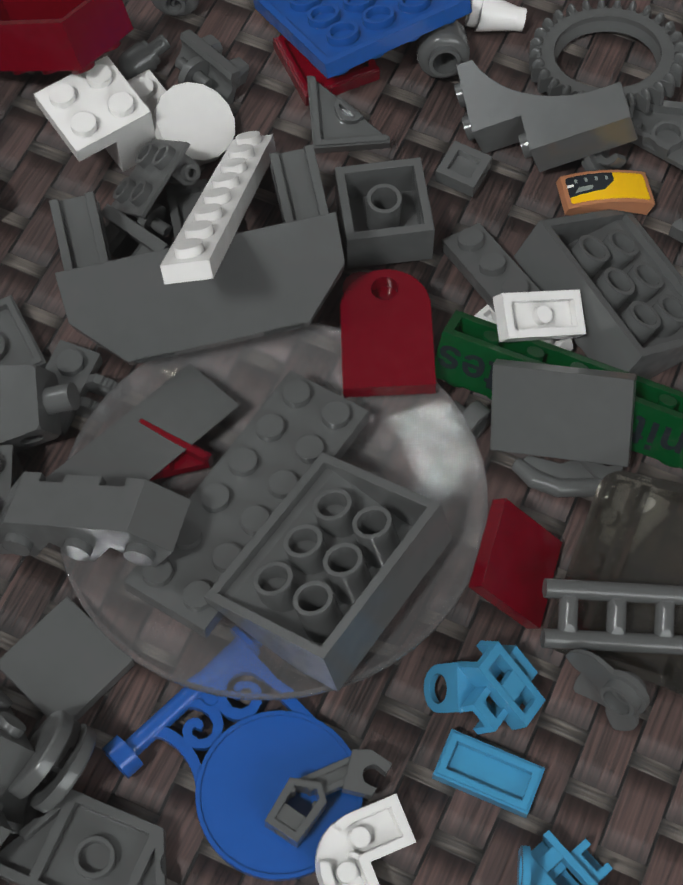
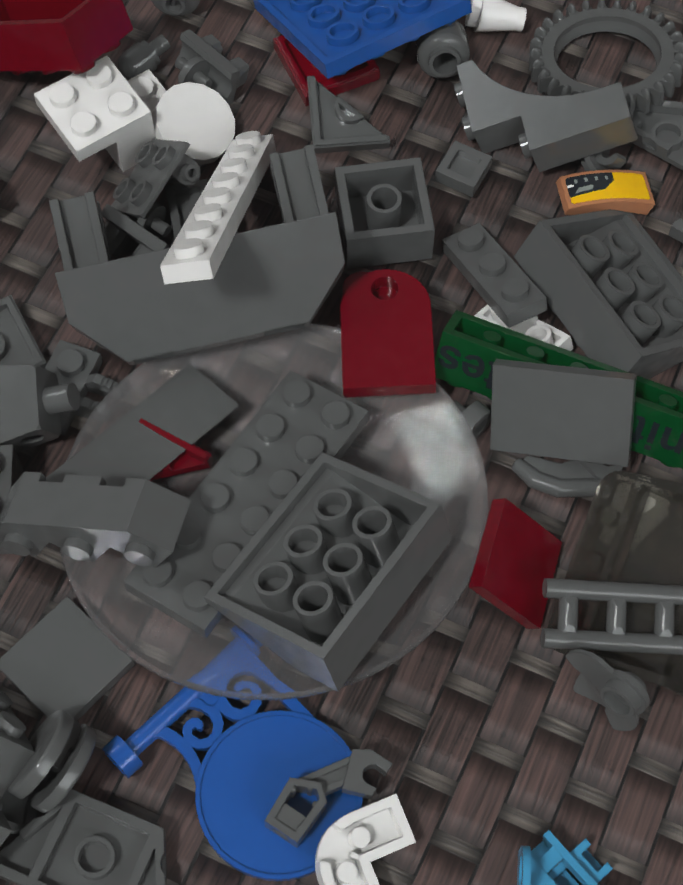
dark azure piece [424,640,546,735] -> none
dark azure tile [432,729,545,818] -> none
white plate [493,289,587,343] -> none

